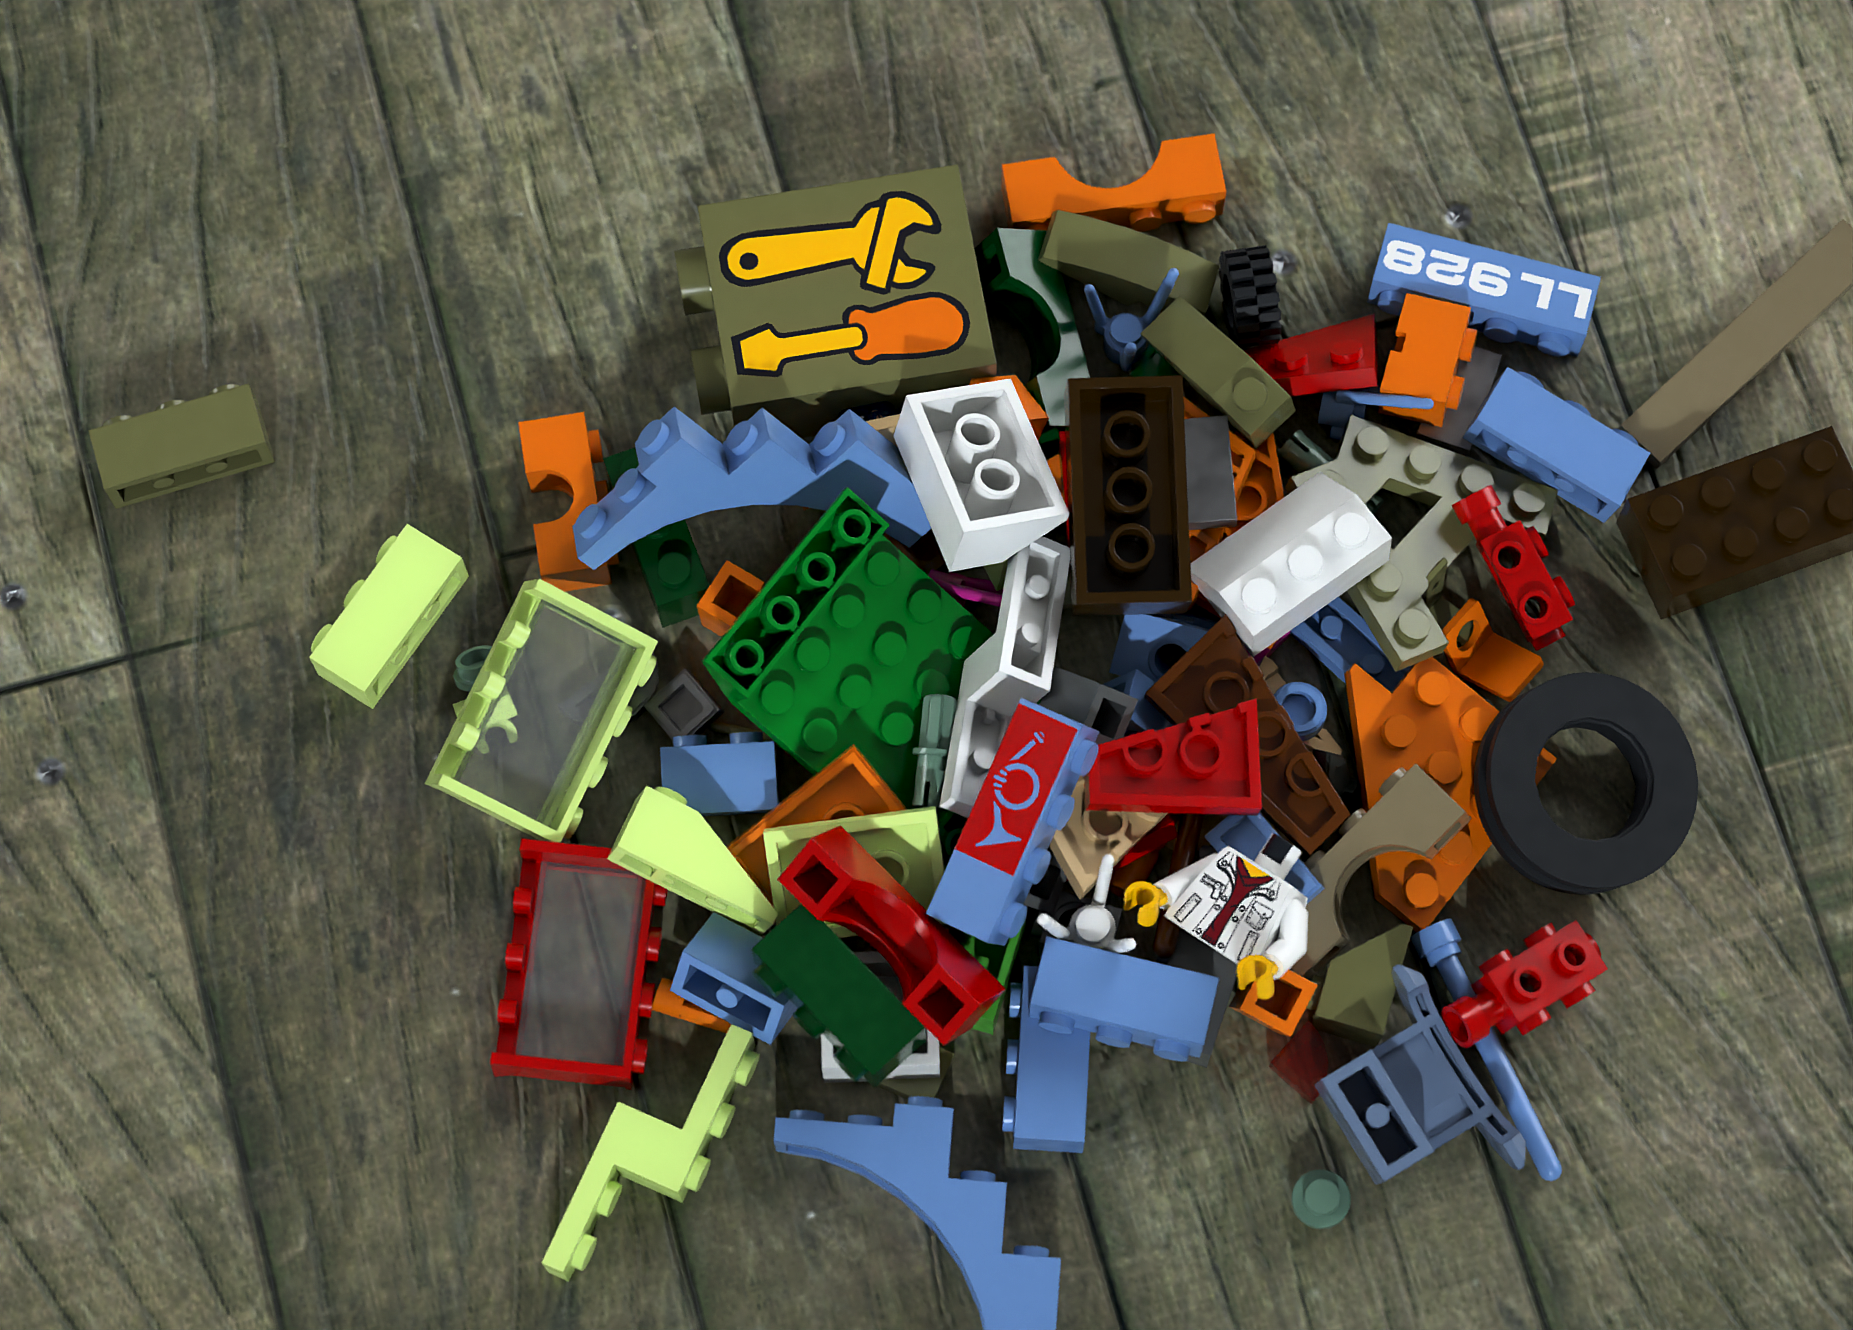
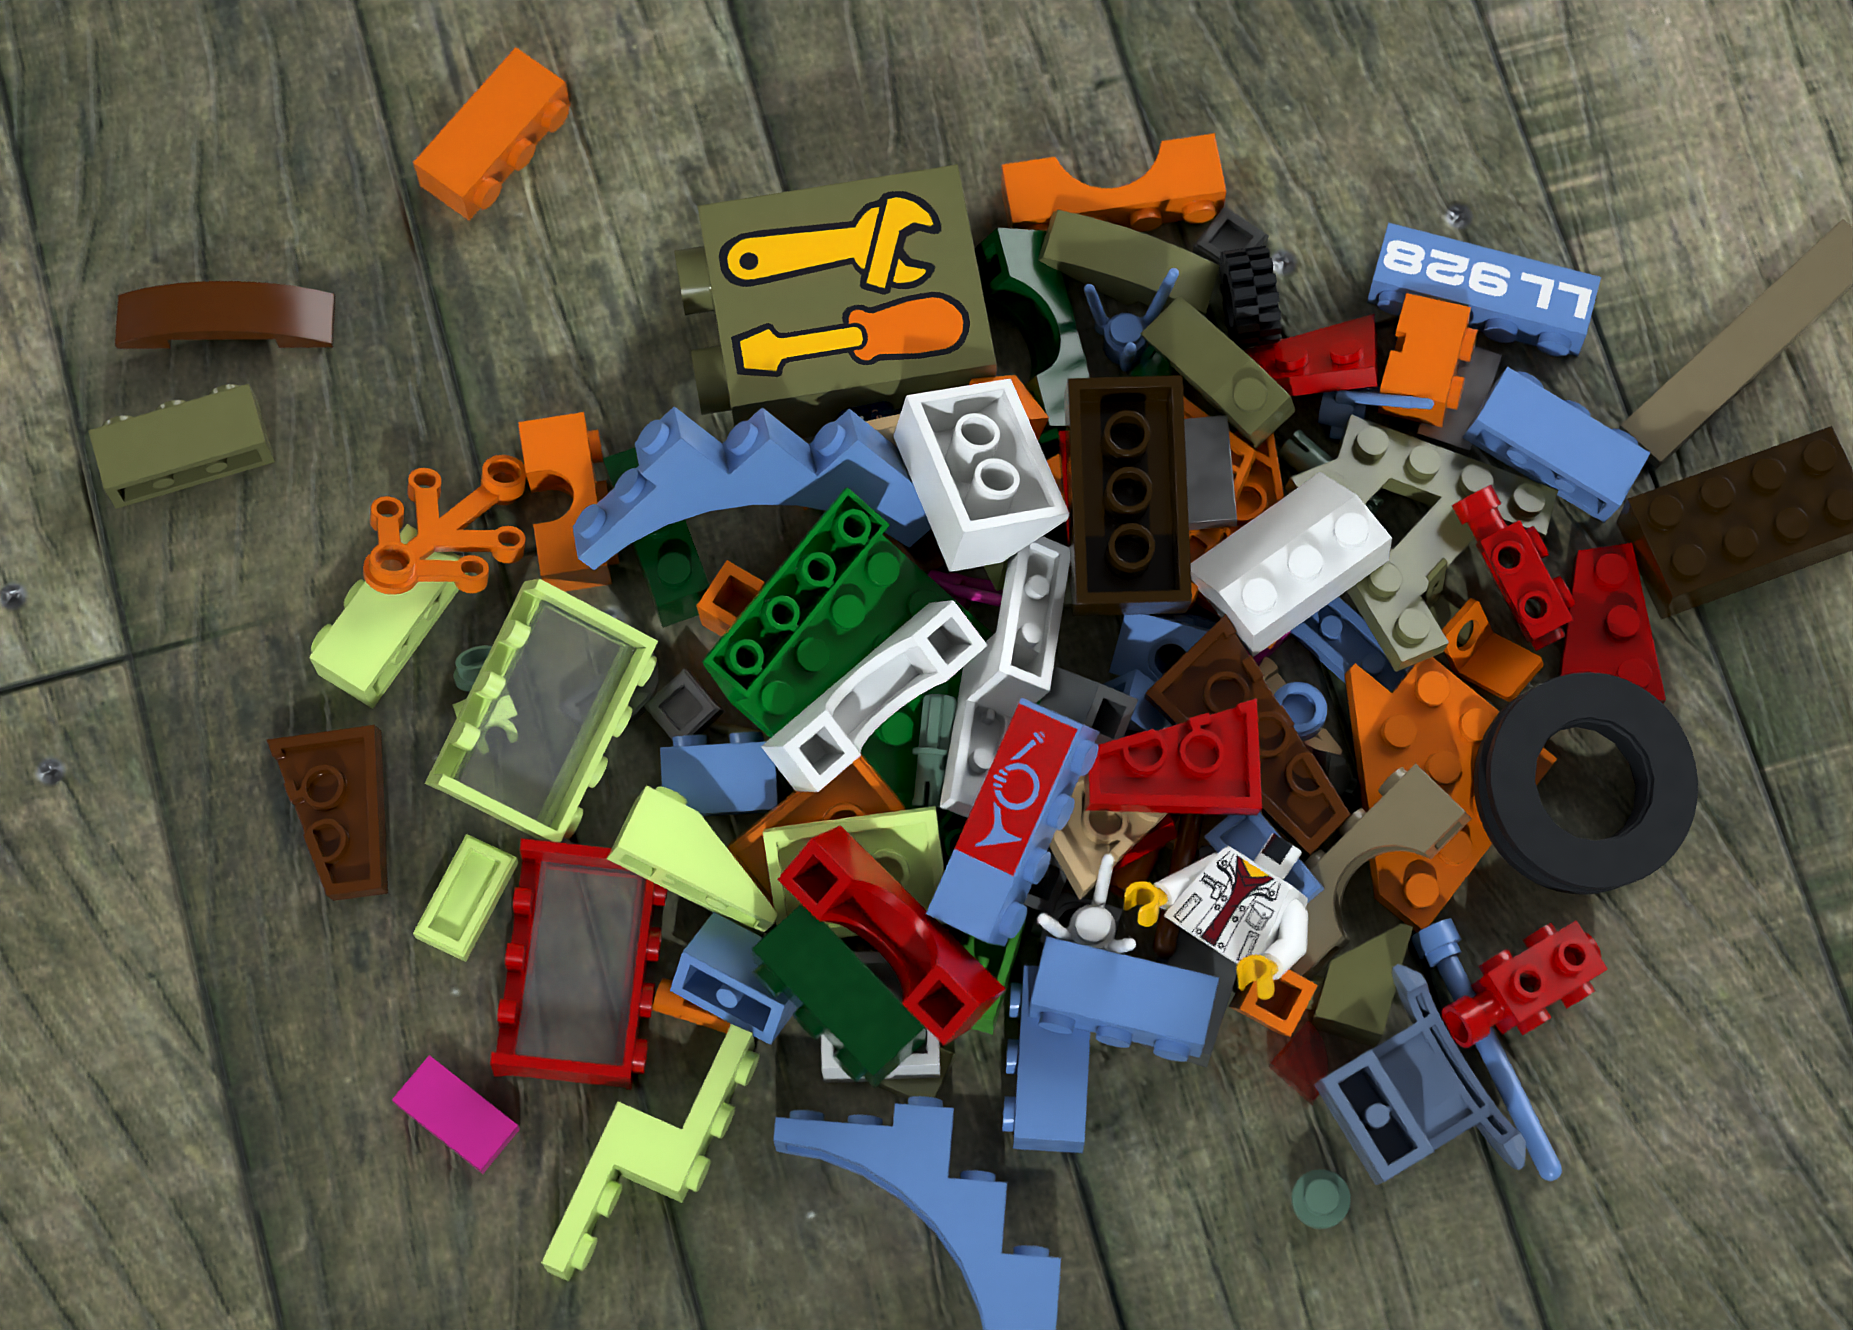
none -> reddish brown slope [115,281,335,349]
none -> reddish brown wing [266,725,388,901]
none -> orange plant [363,455,526,595]
none -> dark pink tile [392,1055,520,1174]
none -> orange brick [413,47,570,221]
none -> yellowish green tile [413,834,519,962]
none -> white arch [761,600,988,792]
none -> dark grey tile [1192,206,1269,271]
none -> red wing [1559,543,1666,704]

